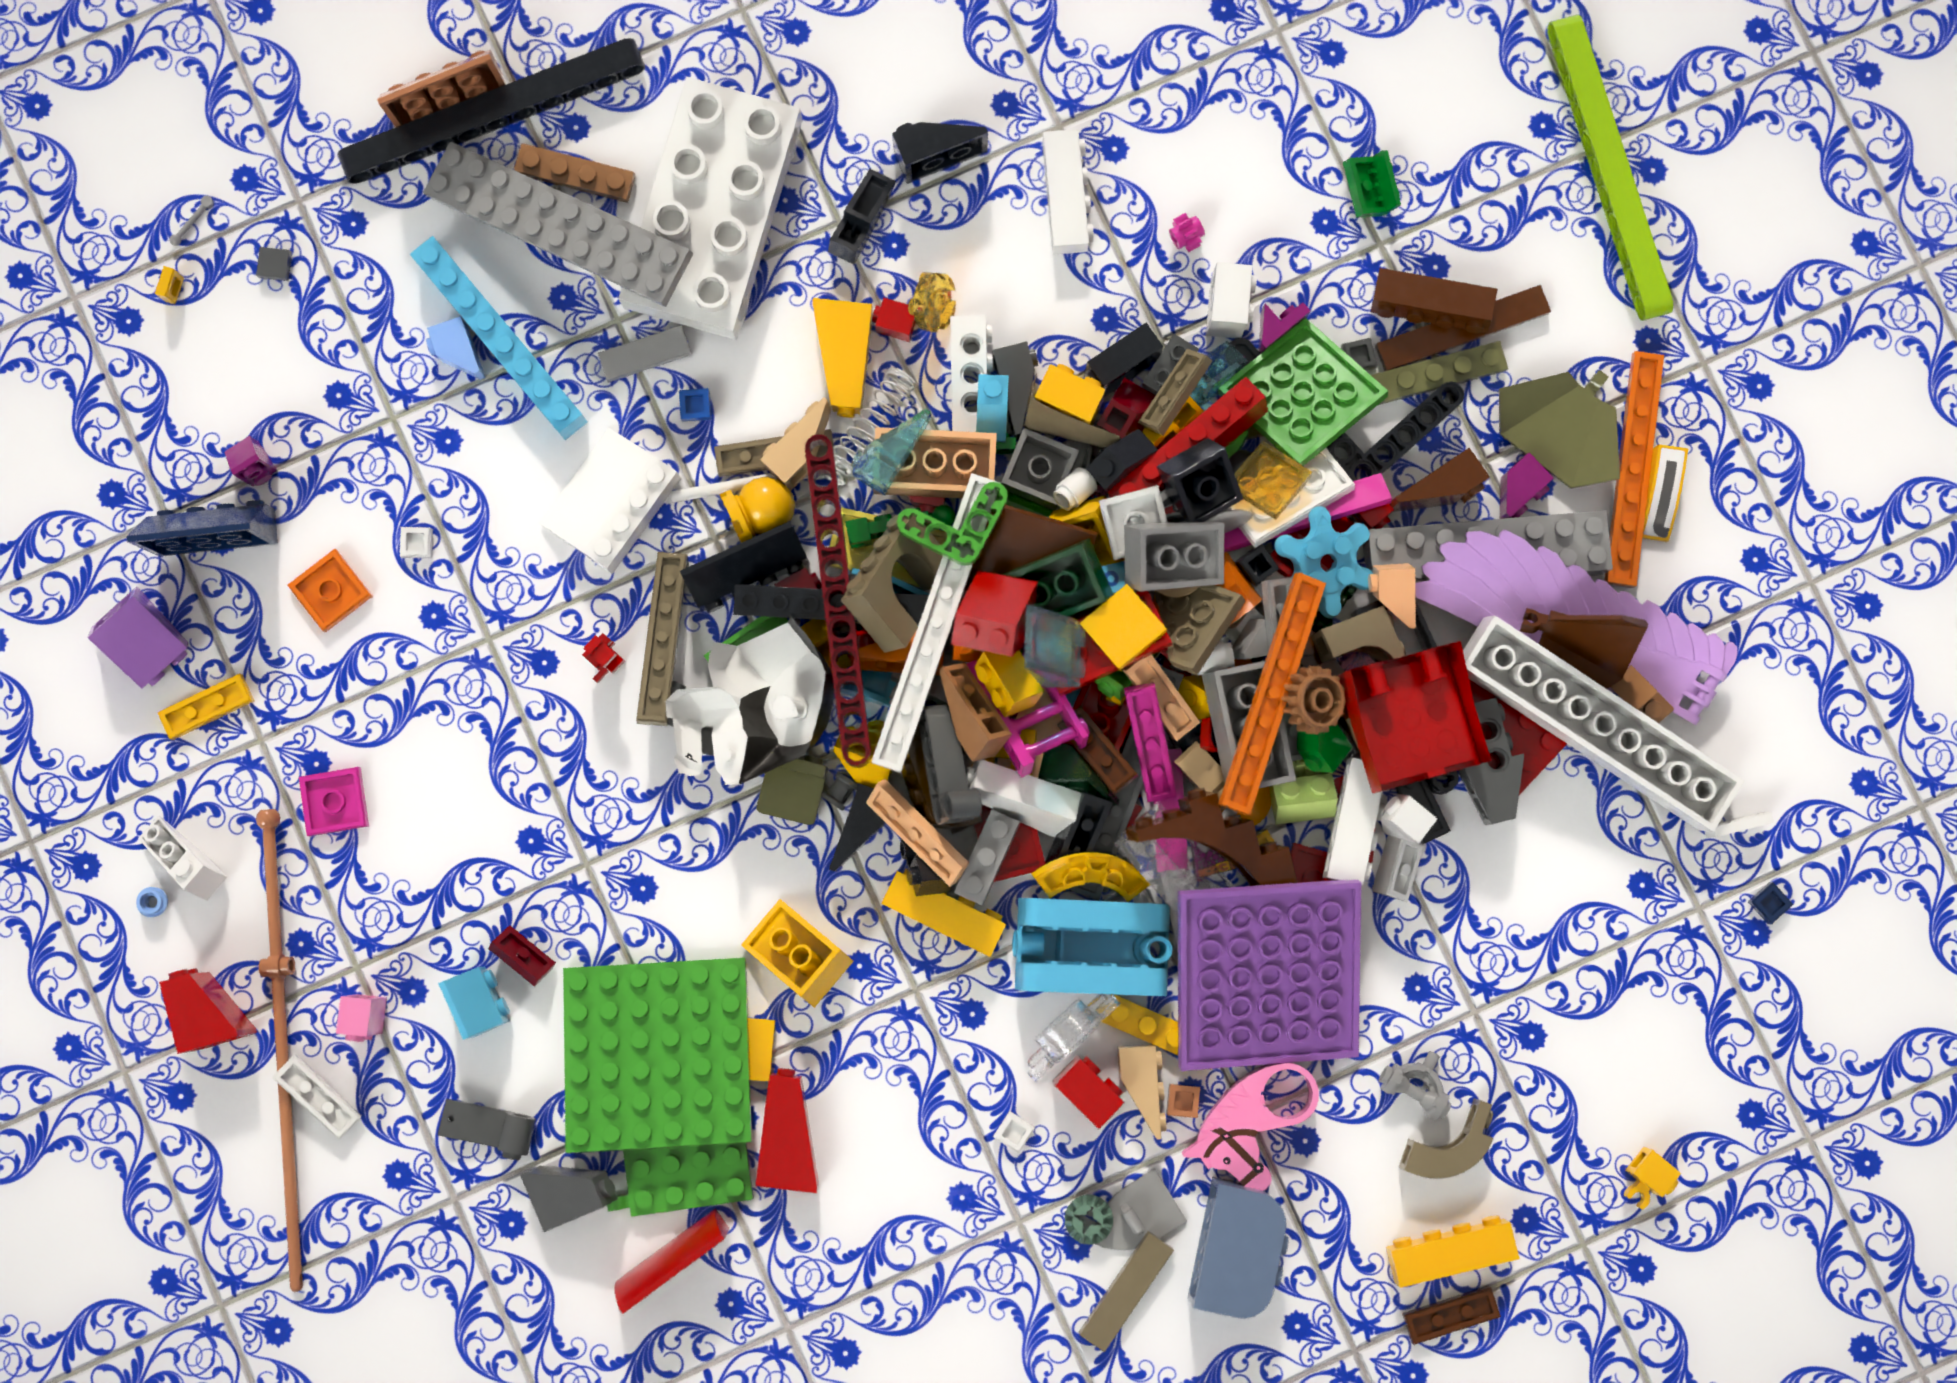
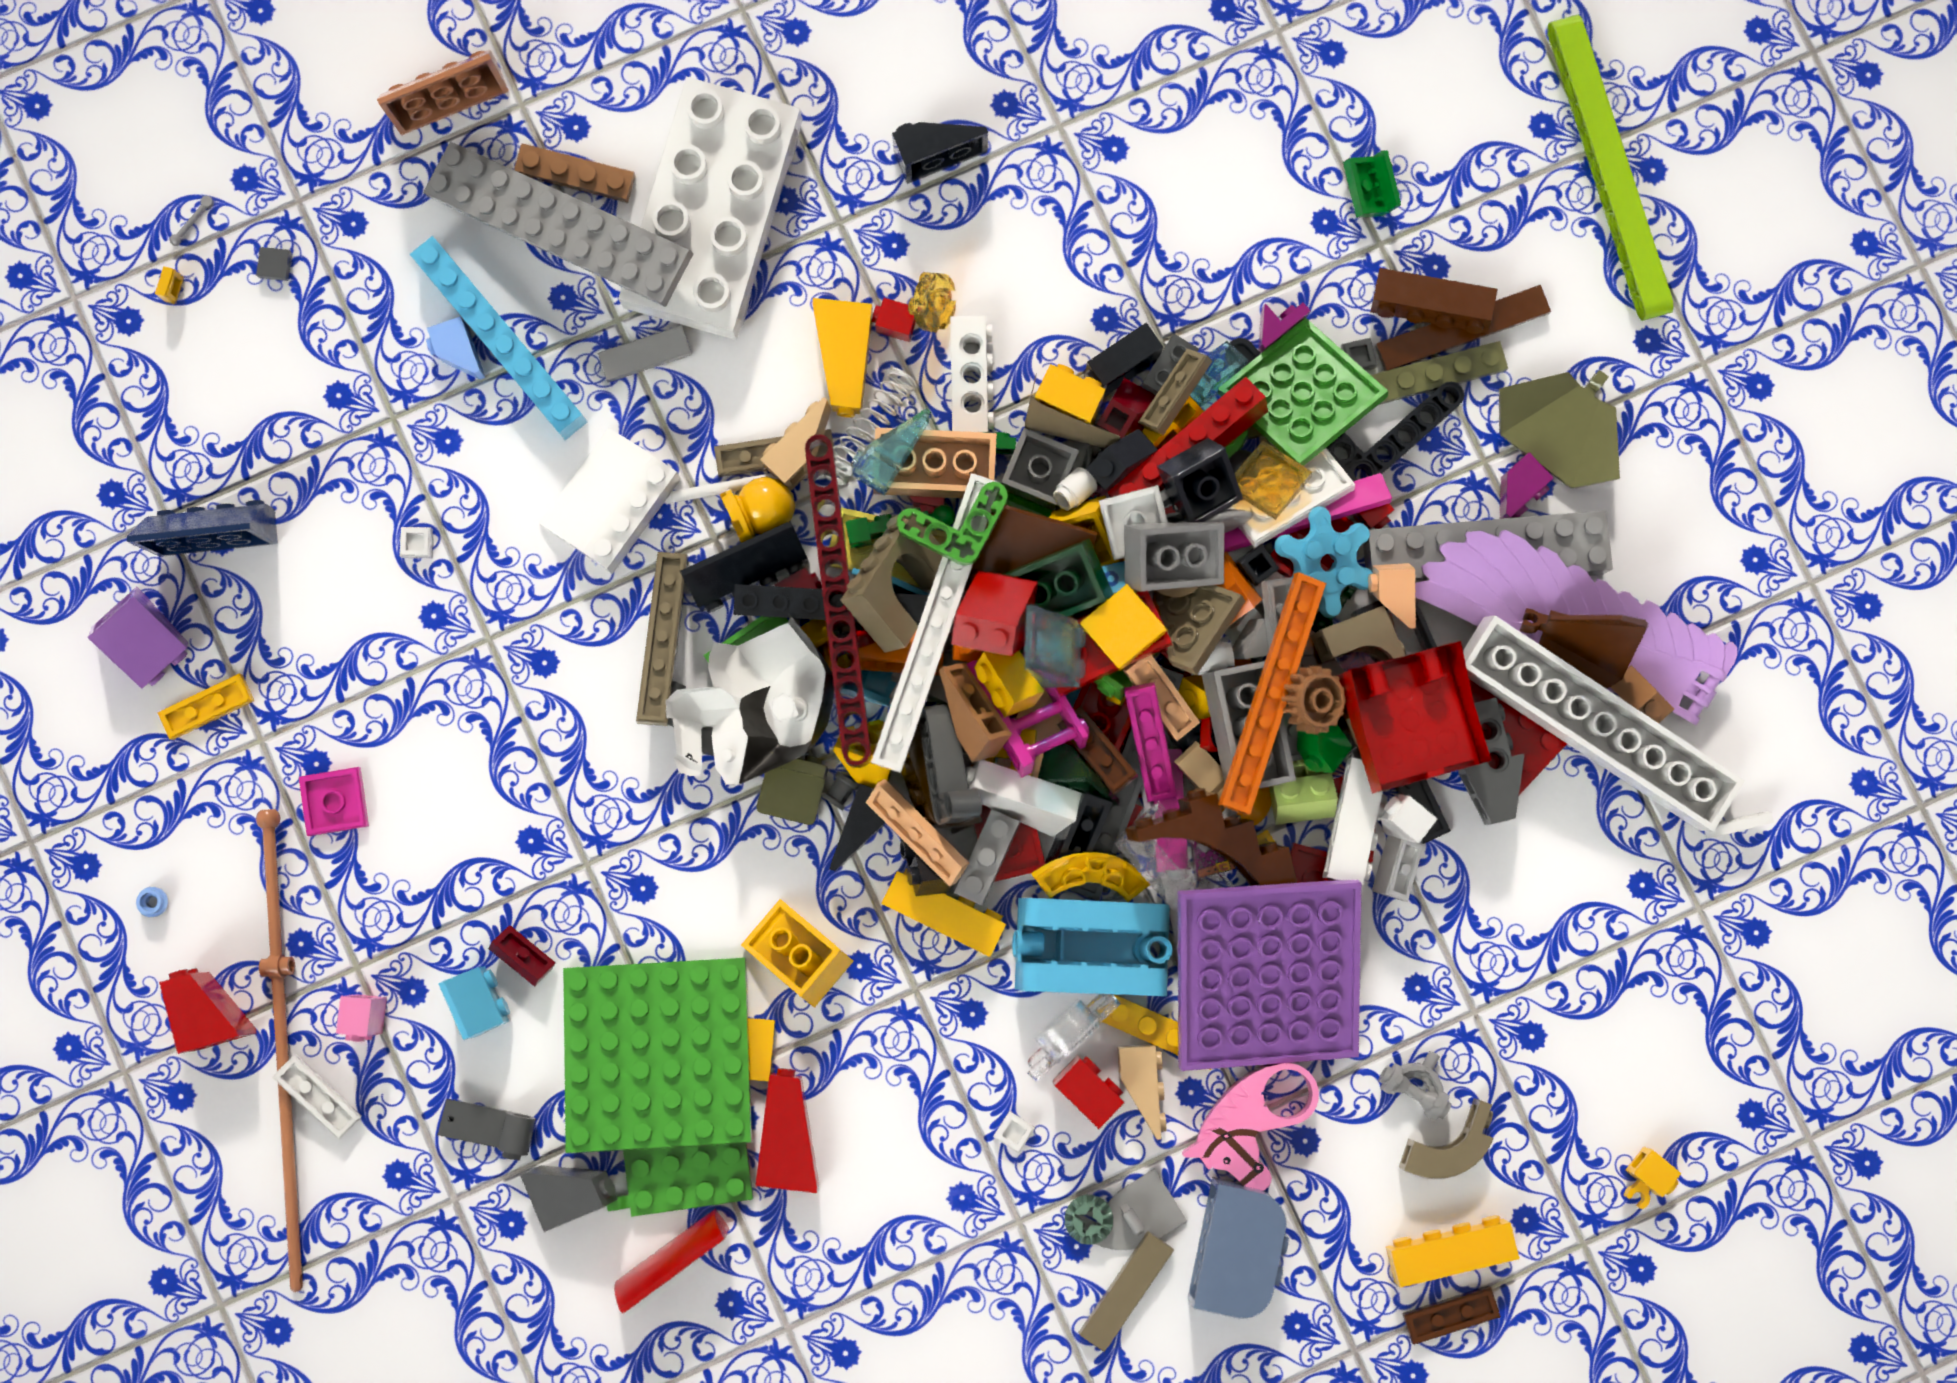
white slope [138,816,227,901] -> none
magenta slope [224,435,278,487] -> none
orange tile [287,549,373,633] -> none
black beam [337,38,645,184] -> none
red piece [582,633,625,683] -> none
blue plate [679,388,712,422] -> none
black slope [828,169,896,265] -> none
medium azure slope [976,374,1009,442] -> none
dark grey slope [992,341,1038,441] -> none
white brick [1042,129,1094,255] -> none
nougat plate [1166,1084,1200,1118] -> none
dark pink gear [1169,213,1205,252] -> none
white brick [1206,262,1257,339] -> none
reddish brown slope [1389,448,1490,512] -> none
black bush [1426,771,1459,795] -> none
orange plate [1604,351,1664,588] -> none
slope [1642,444,1688,542] -> none
dark blue tile [1748,882,1794,924] -> none

